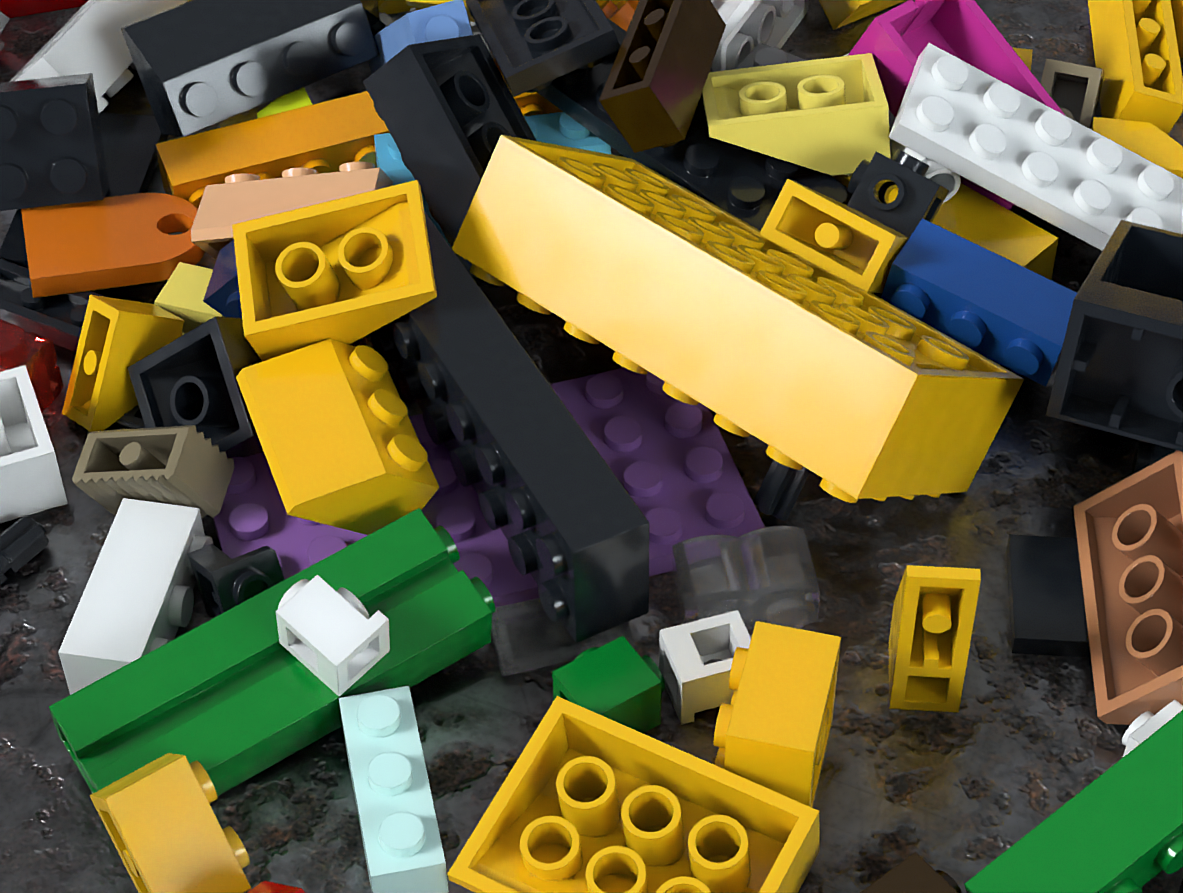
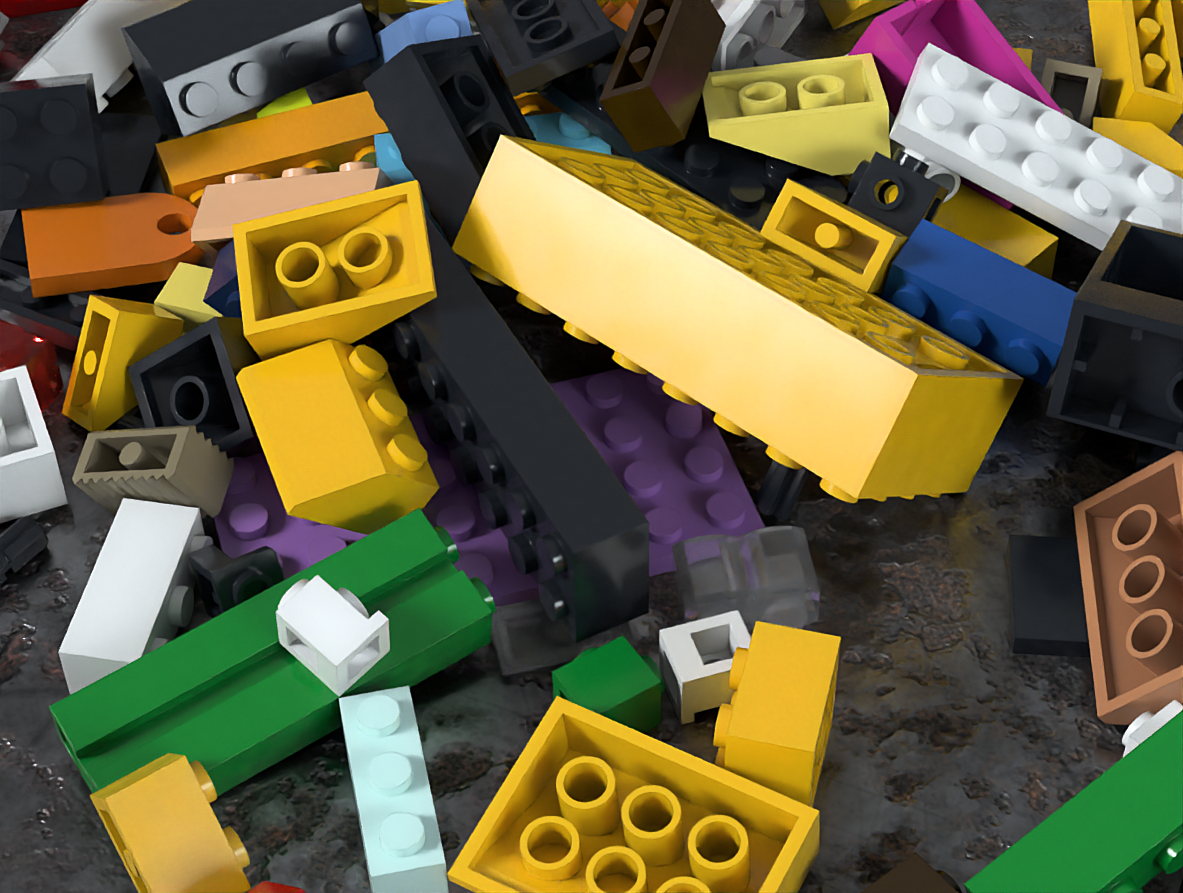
yellow slope [889,565,981,712] -> none

